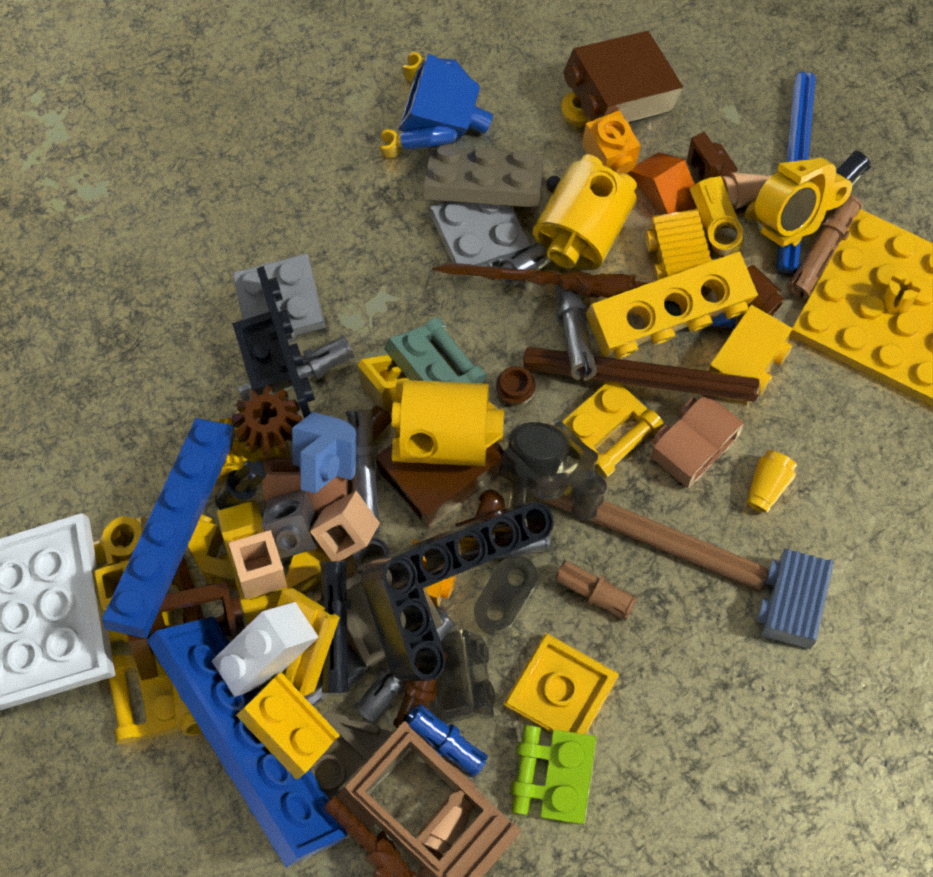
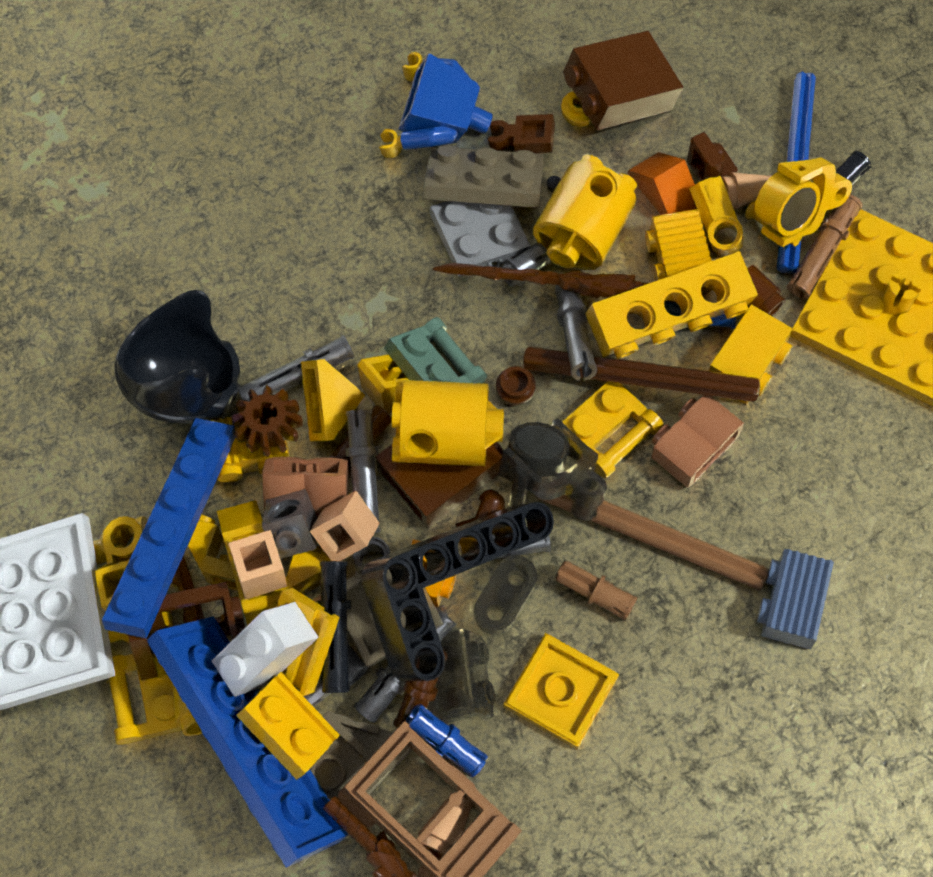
black axle [214,460,266,510] -> none
black bracket [232,266,315,418] -> none
light grey plate [233,253,326,343] -> none
medium blue brick [292,412,356,494] -> none
lime plate [509,725,598,824] -> none
light orange brick [582,110,641,174] -> none
yellow cone [745,450,797,514] -> none
none -> black piece [114,290,240,424]
none -> yellow slope [301,359,365,441]
none -> reddish brown plate [488,114,555,153]

